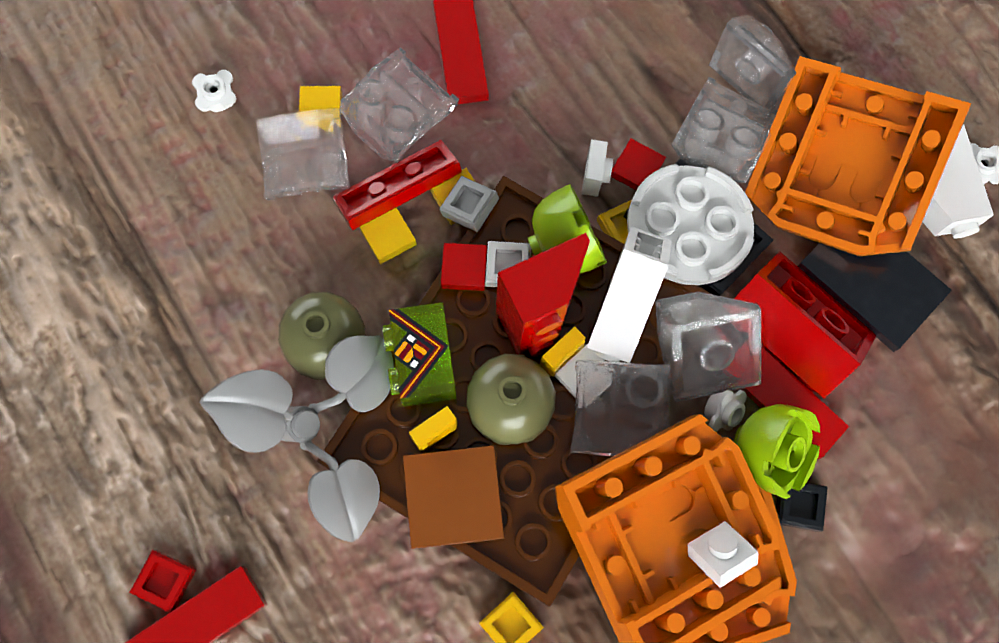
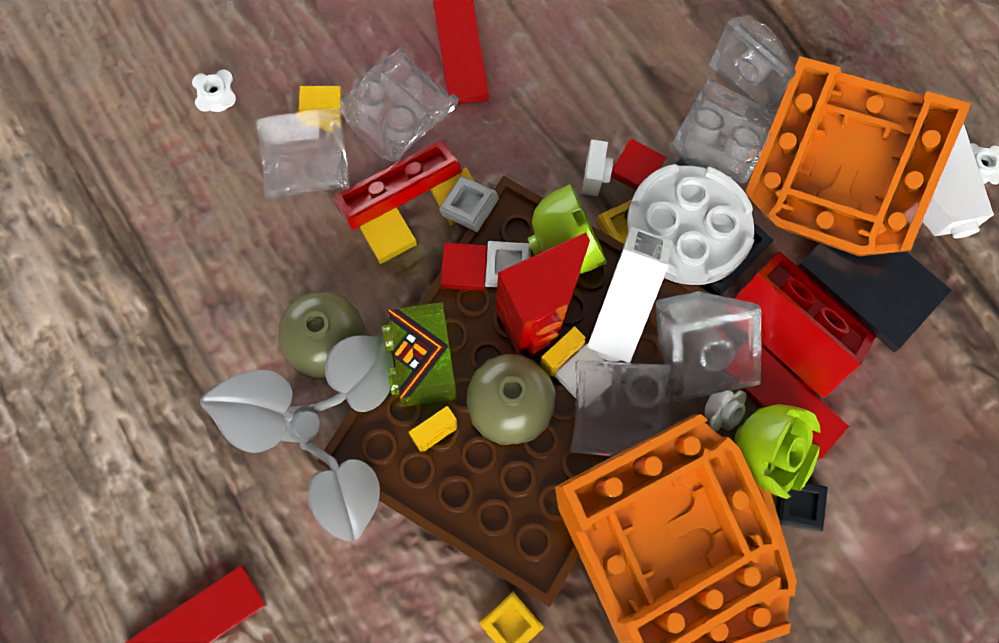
red tile [129,550,197,613] -> none
dark orange tile [403,446,504,549] -> none
white plate [688,521,758,588] -> none

